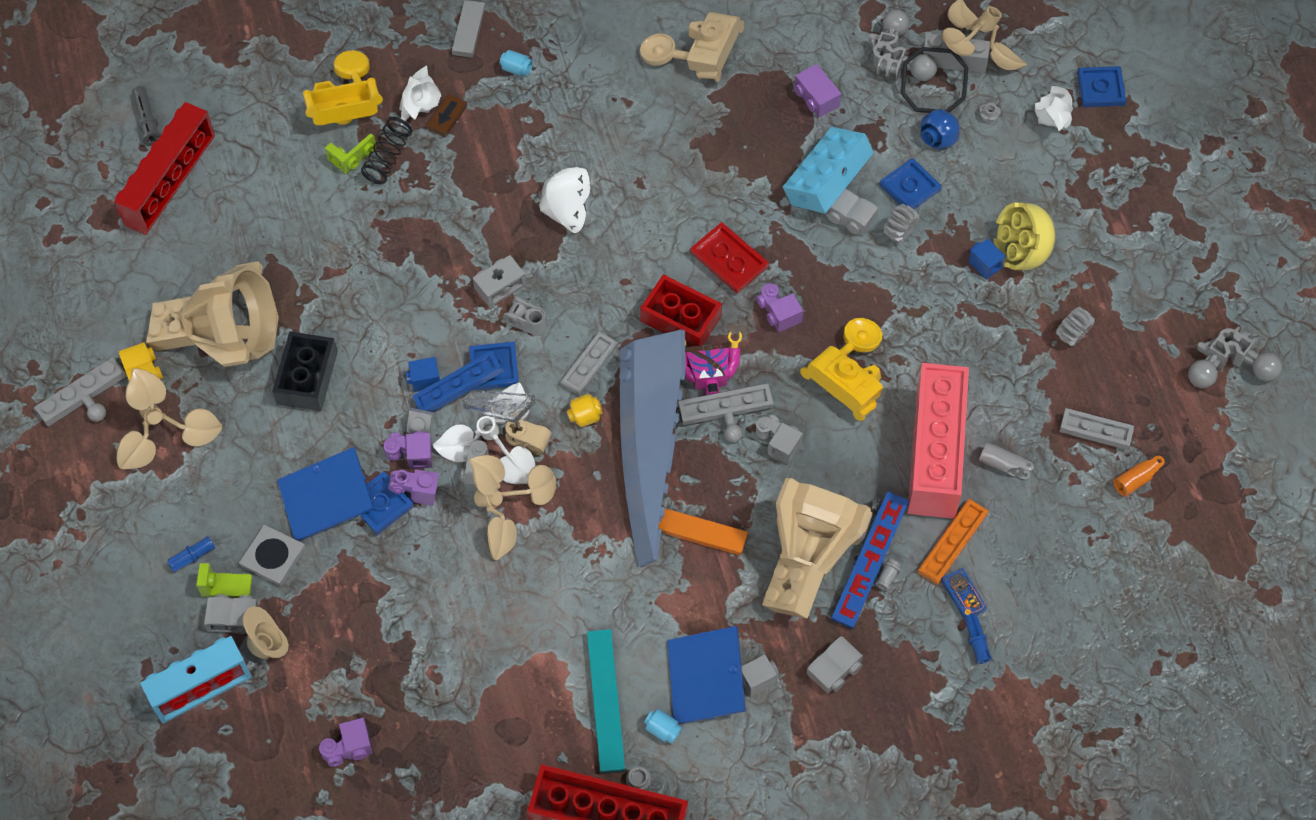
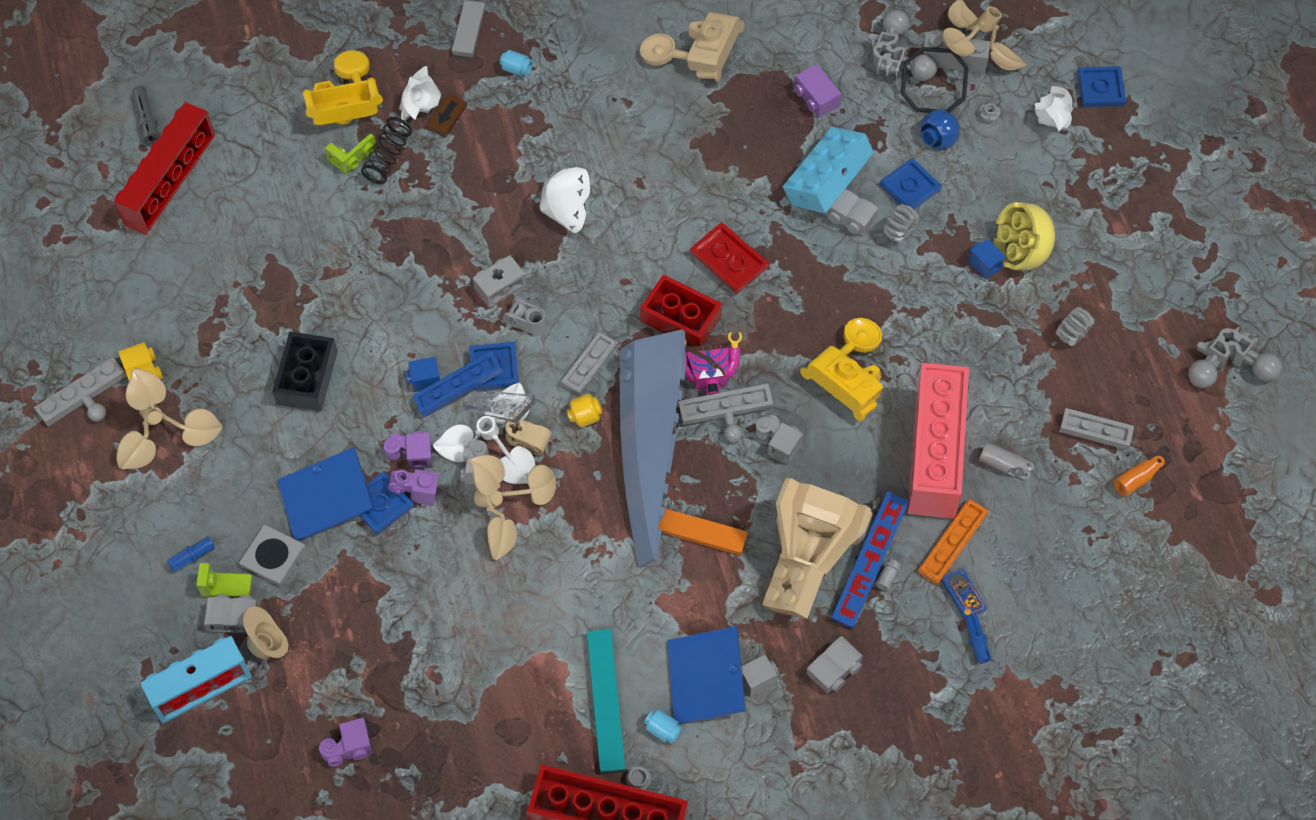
tan plate [146,261,279,367] -> none
light grey plate [406,408,434,435] -> none
medium lavender brick [756,283,803,332] -> none

